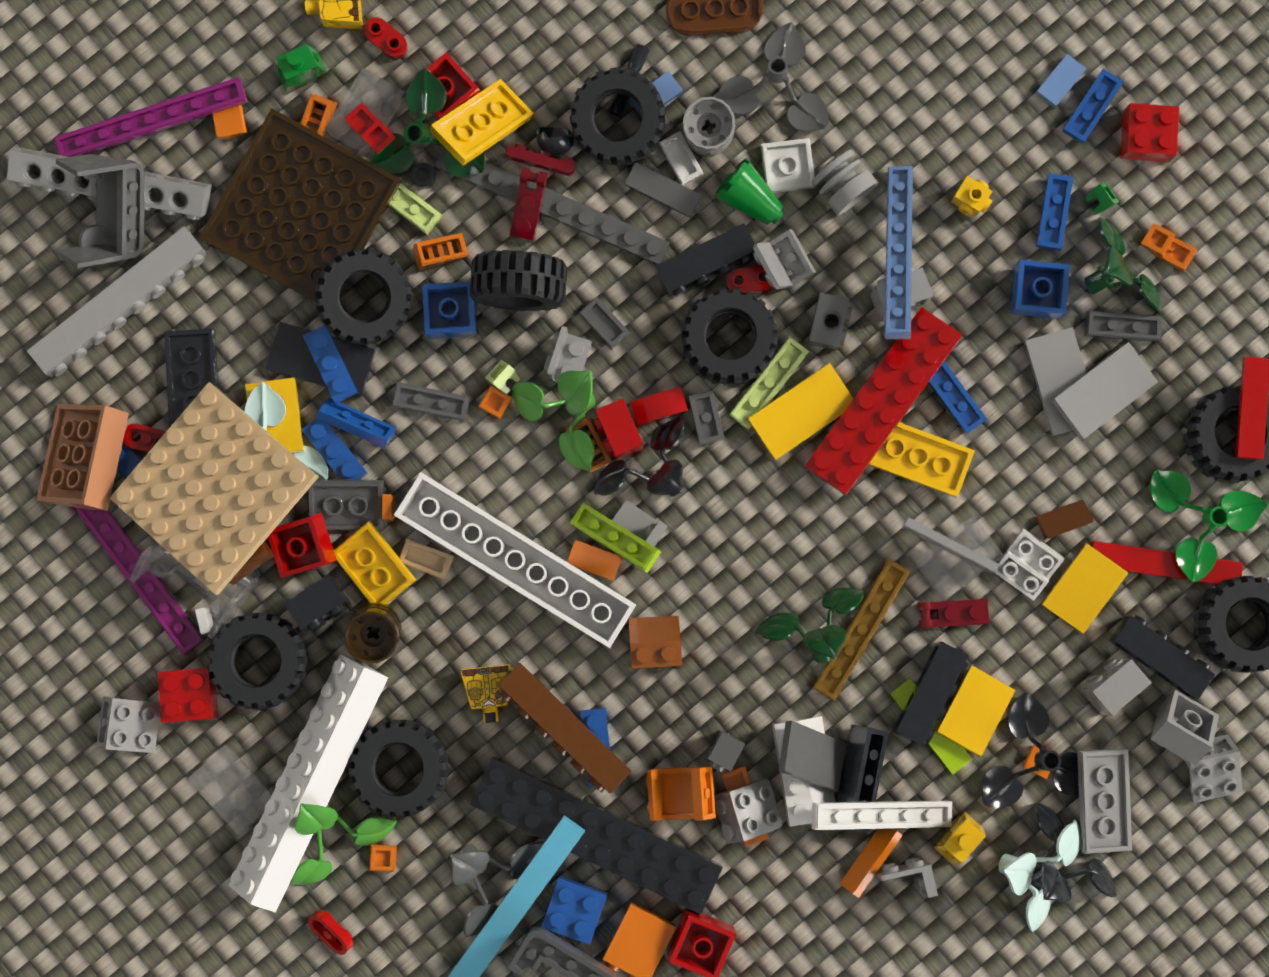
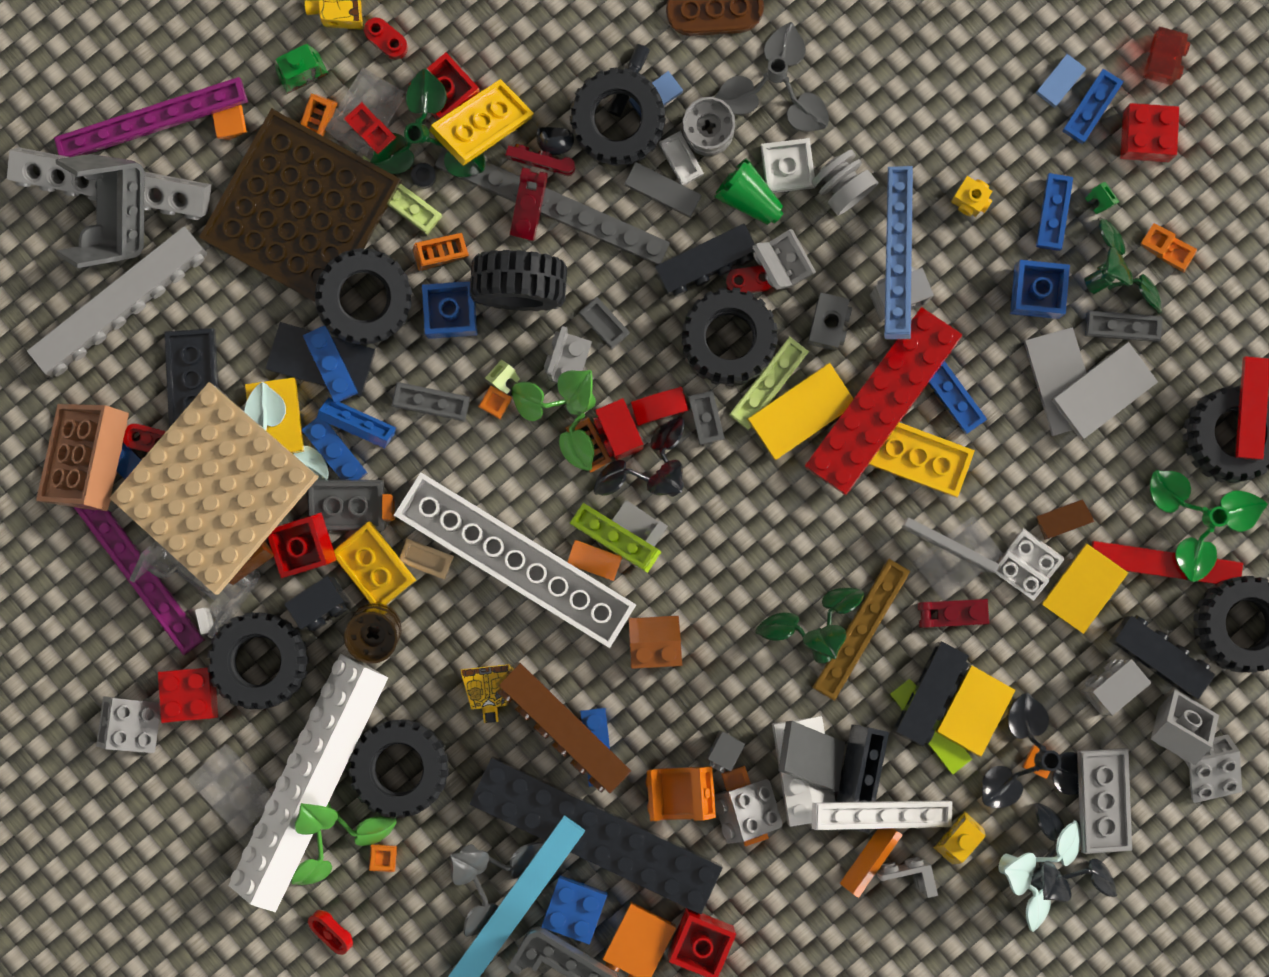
none -> clear red brick [1143,26,1190,85]

